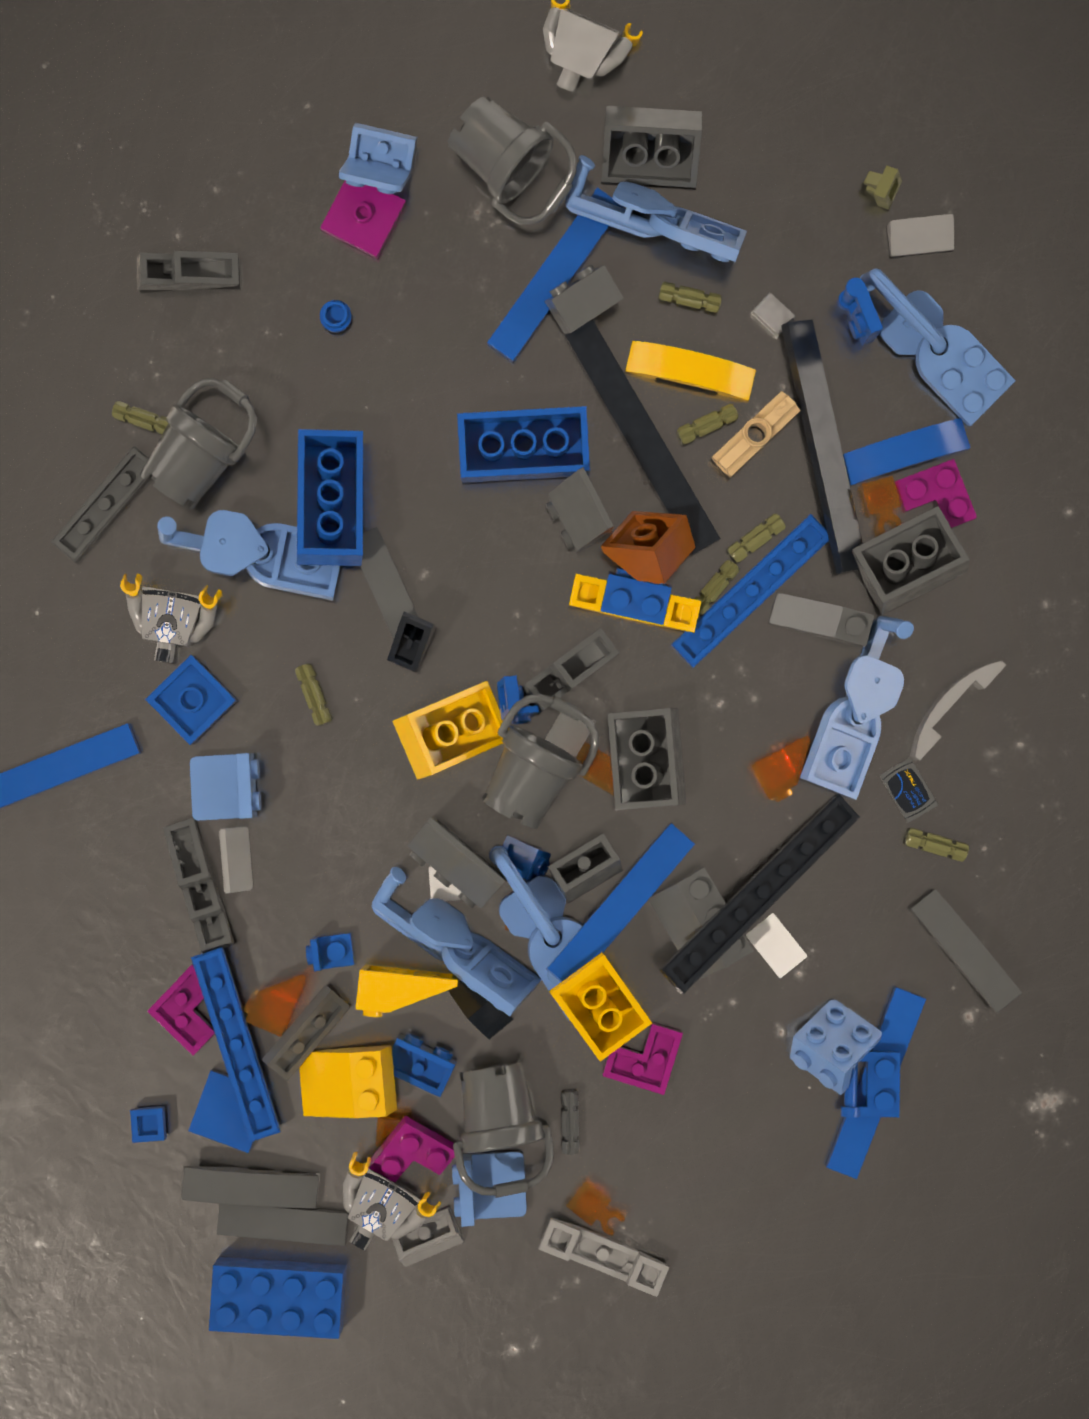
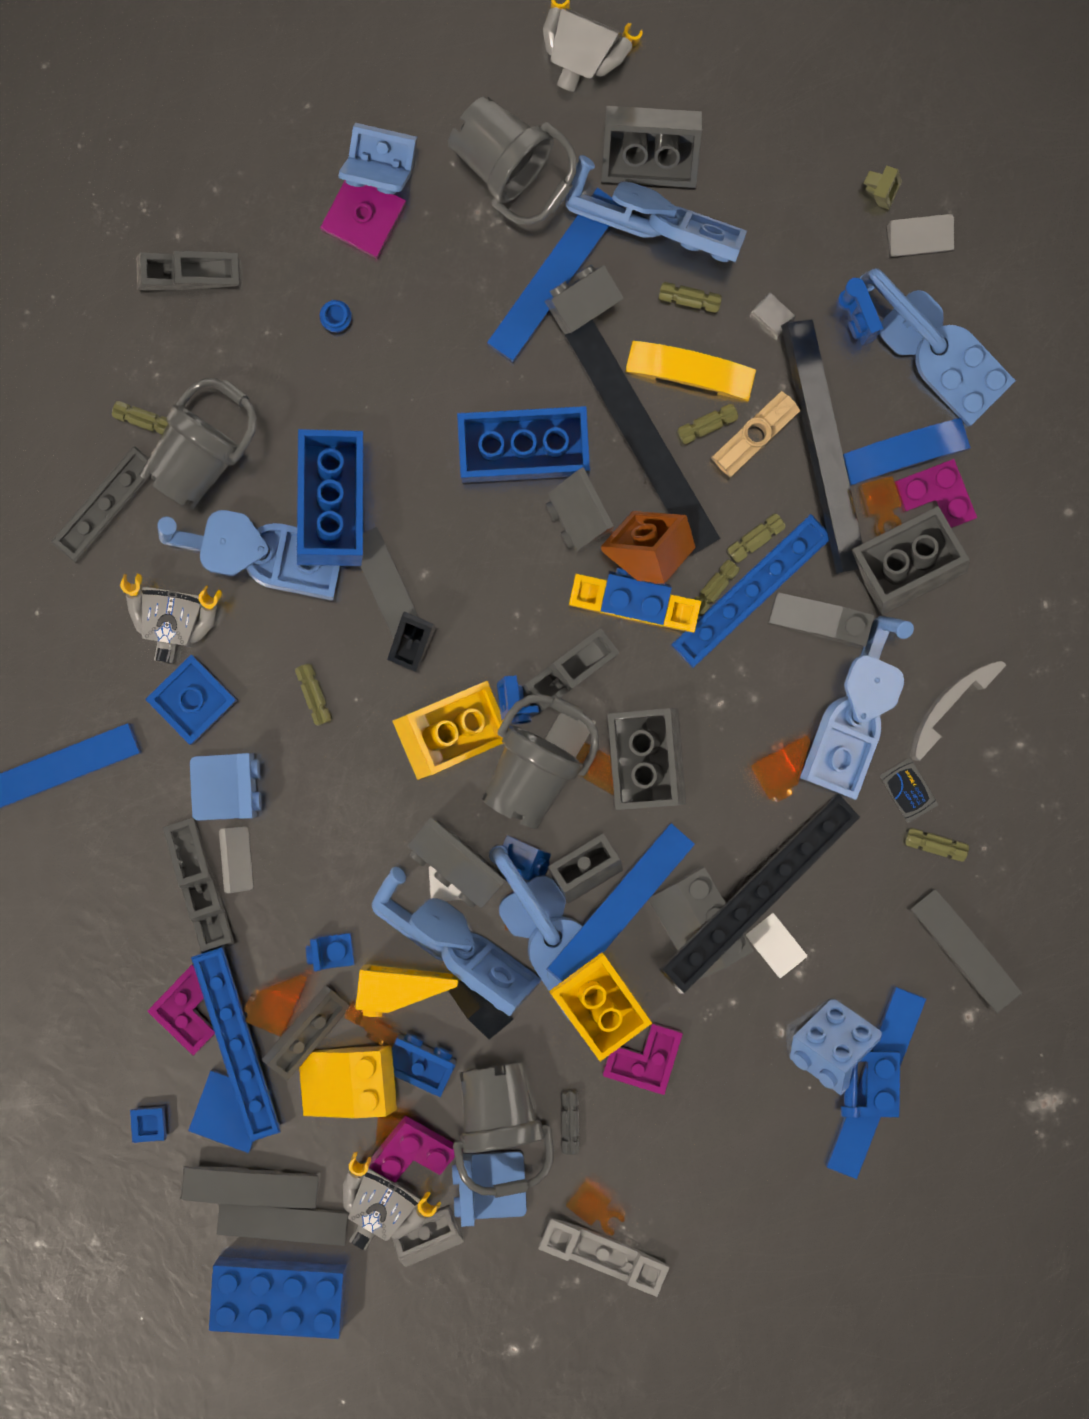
none -> clear orange plate [344,1003,398,1046]

